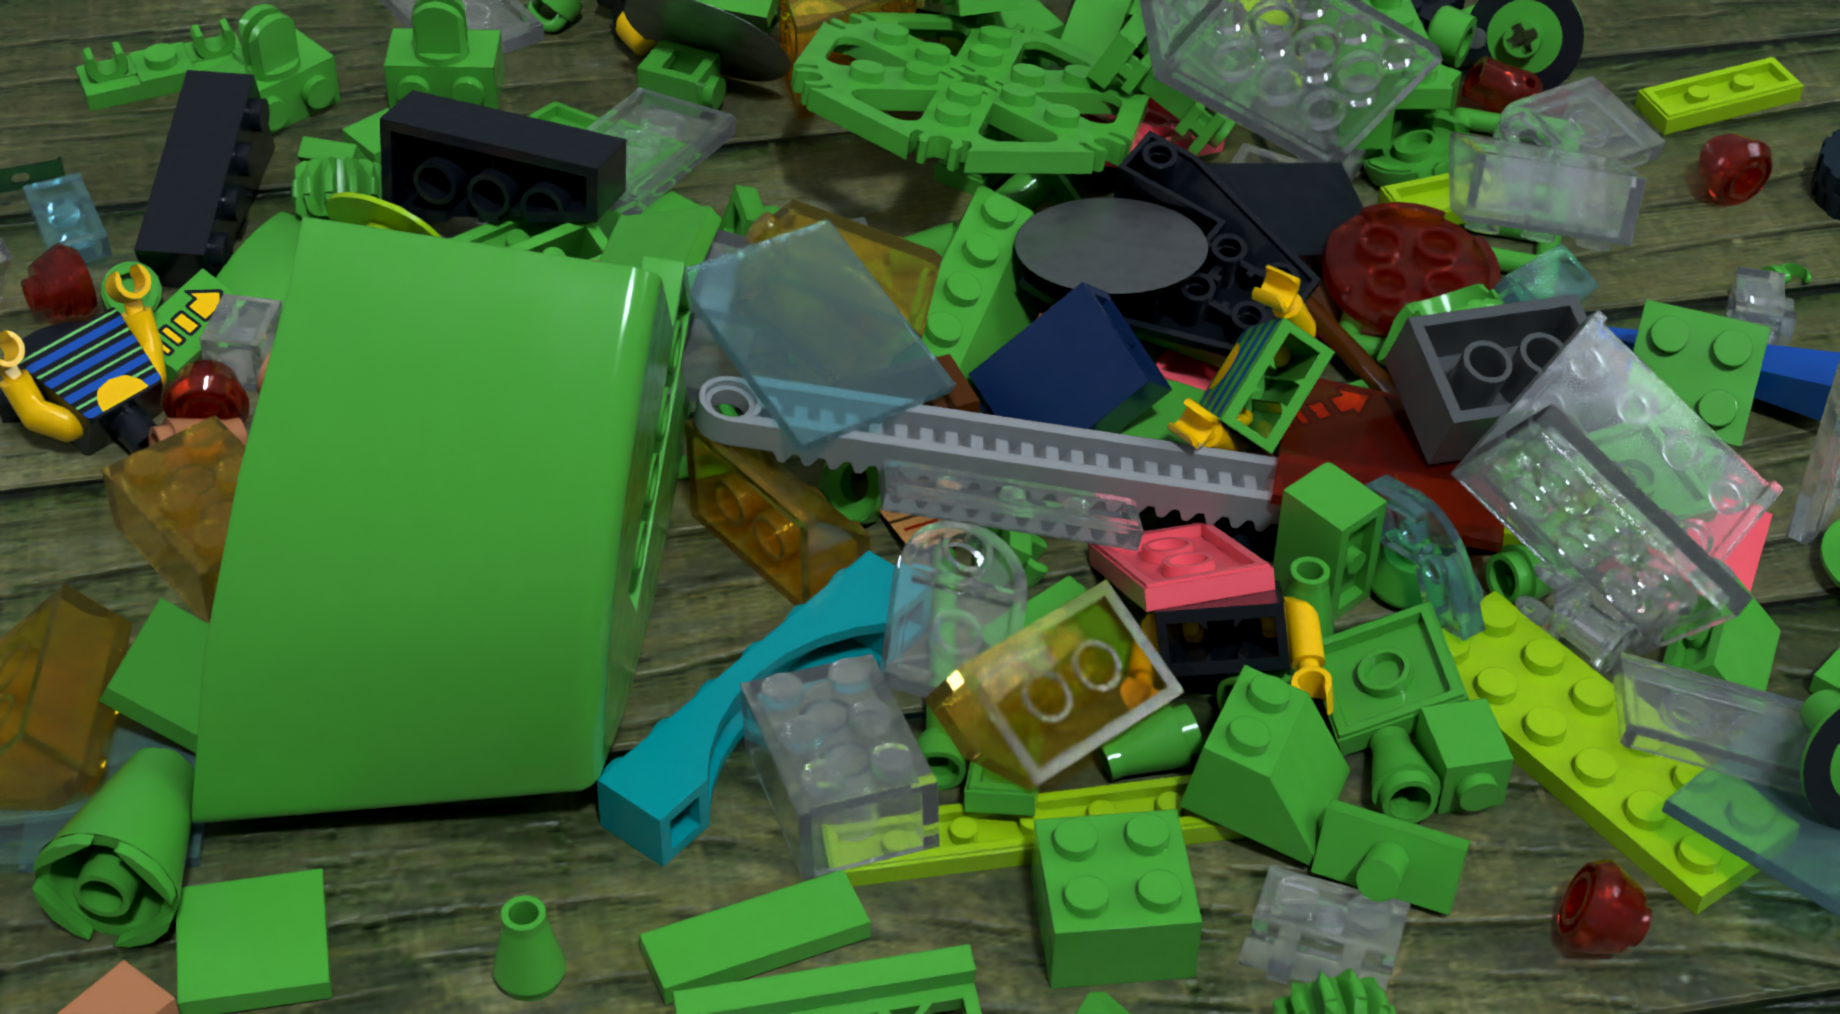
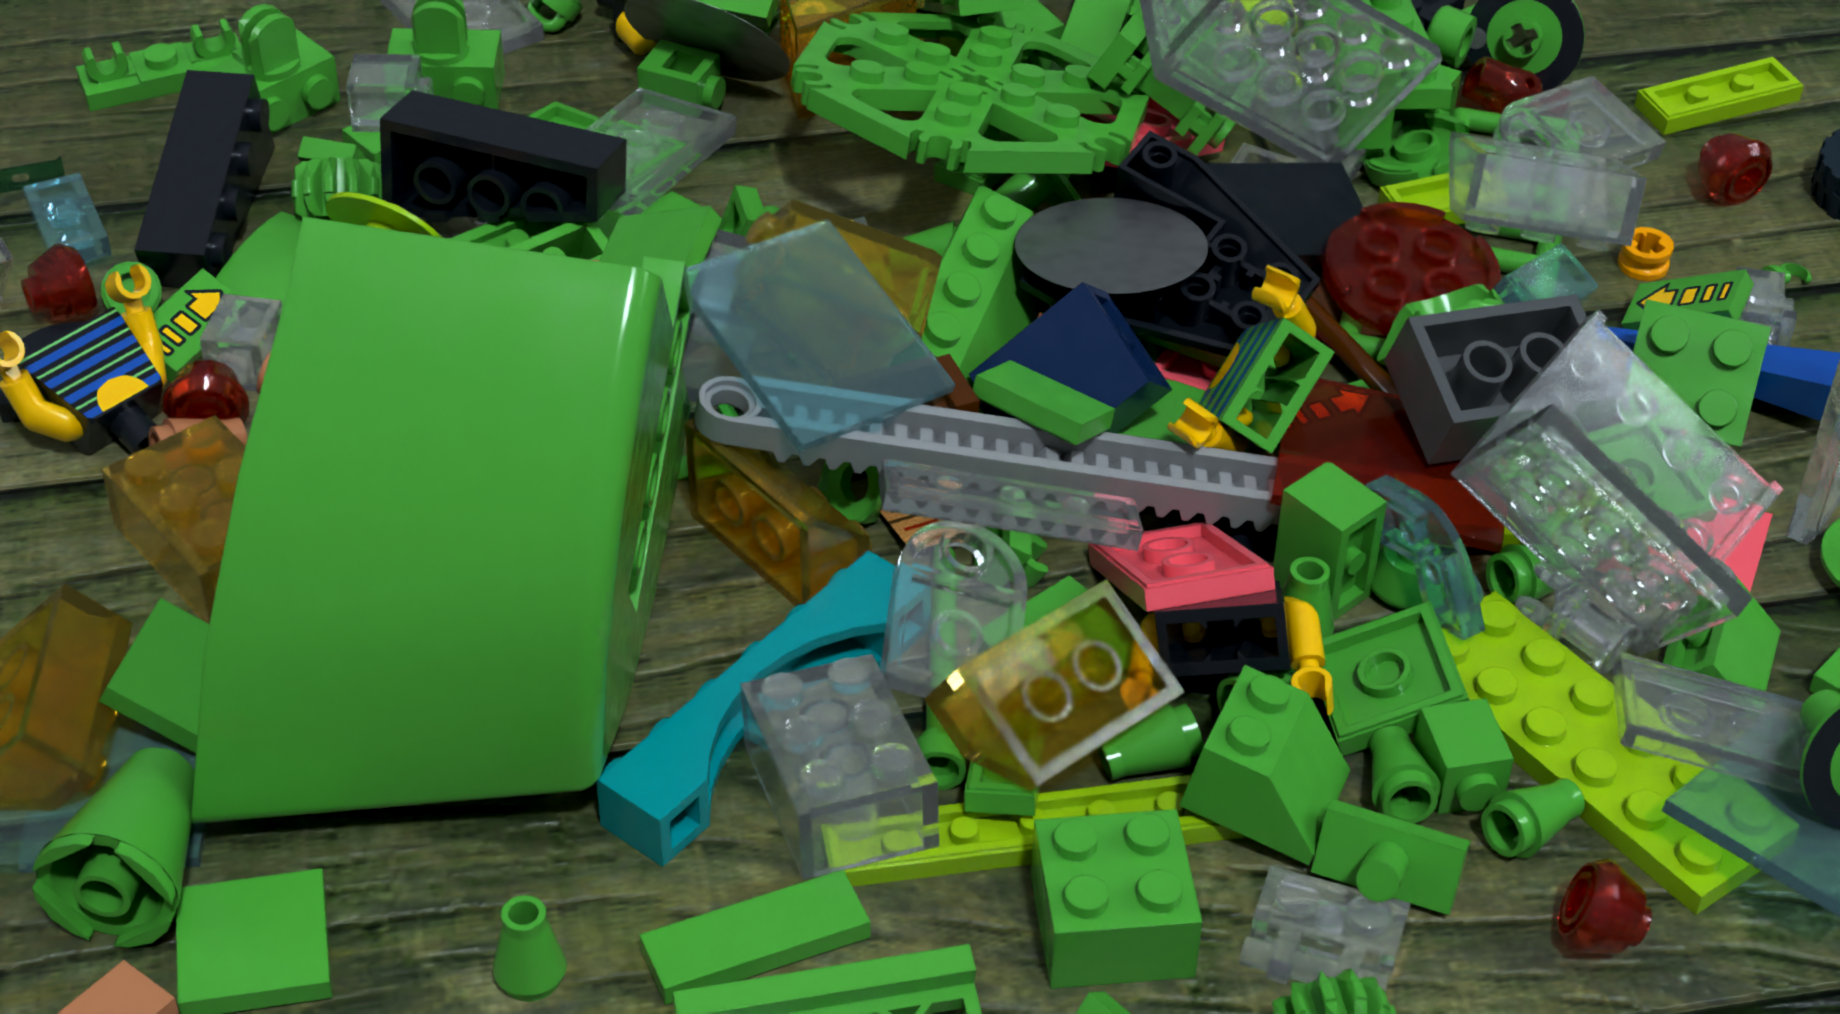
none -> clear brick [346,54,433,132]
none -> bright green tile [973,360,1115,446]
none -> bright green cone [1481,778,1585,858]
none -> light orange bush [1617,227,1674,281]
none -> bright green tile [1621,269,1754,330]

